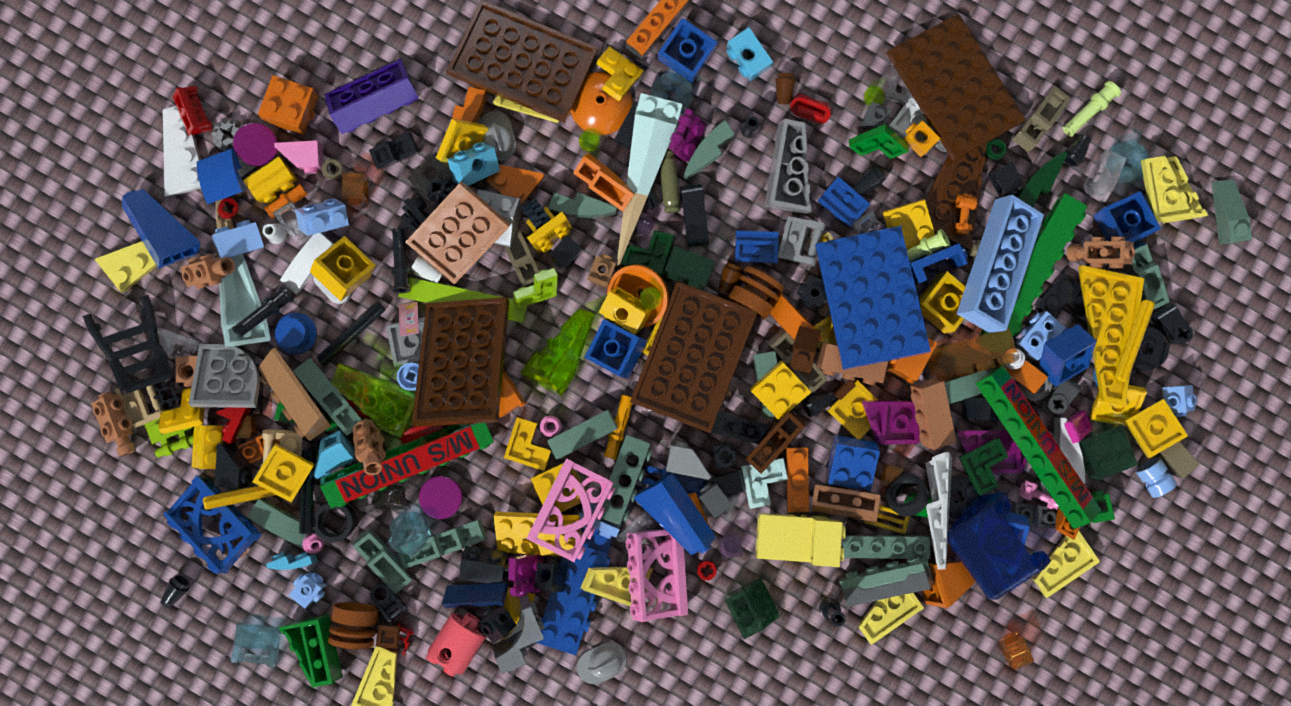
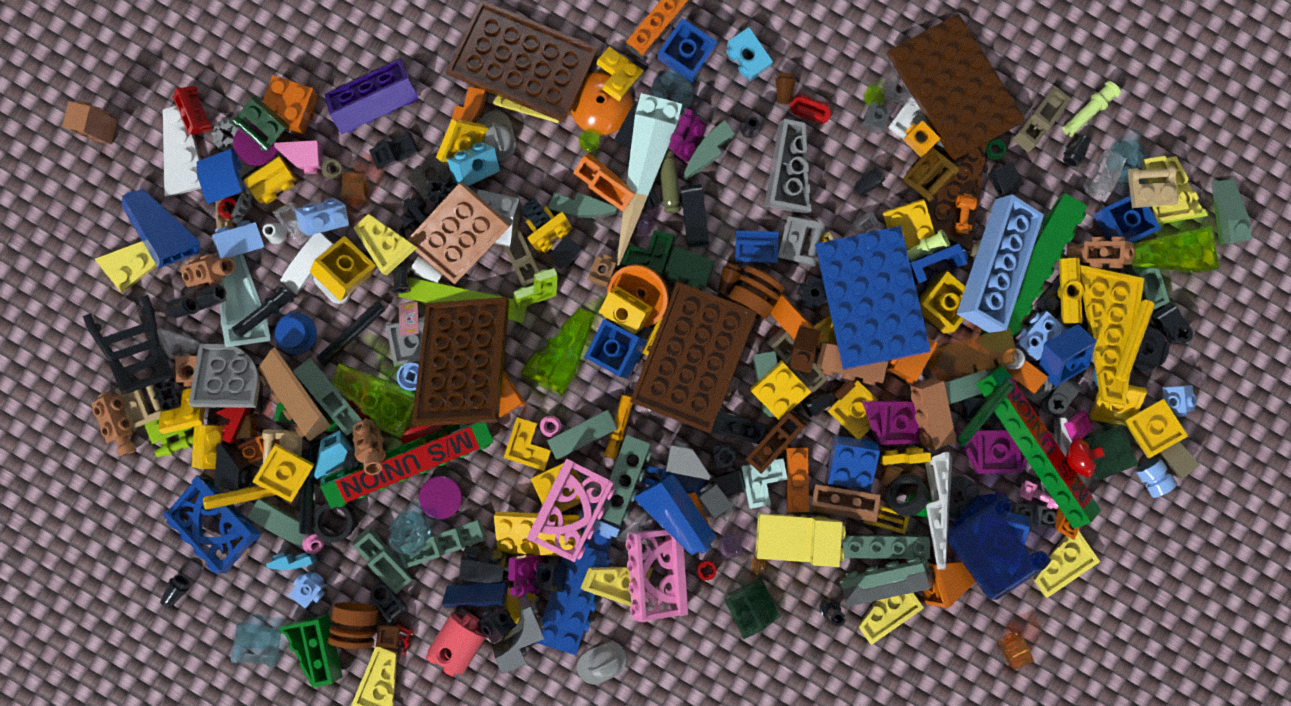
orange pin [264,184,308,219] -> none
clear smoke piece [359,485,411,512] -> none
orange wing [486,164,545,205] -> none
clear neon green plate [640,287,662,309] -> none
blue plate [817,177,870,228] -> none
green plate [849,124,909,159] -> none
dark green plate [959,437,1008,496] -> none
dark green slope [1015,152,1068,207] -> none
green brick [1091,490,1115,523] -> none
none -> nougat brick [62,100,118,145]
none -> black piece [166,284,227,319]
none -> dark green plate [231,95,289,153]
none -> dark grey gear [231,191,252,224]
none -> black plate [343,450,359,471]
none -> light yellow wing [354,214,418,275]
none -> clear orange plate [751,555,767,576]
none -> yellow plate [879,447,931,465]
none -> pearl gold plate [902,147,960,203]
none -> dark green axle [956,379,1015,446]
none -> yellow piece [1057,258,1084,324]
none -> red piece [1066,438,1105,478]
none -> tan plate [1128,166,1178,208]
none -> clear neon green wedge [1132,226,1220,273]

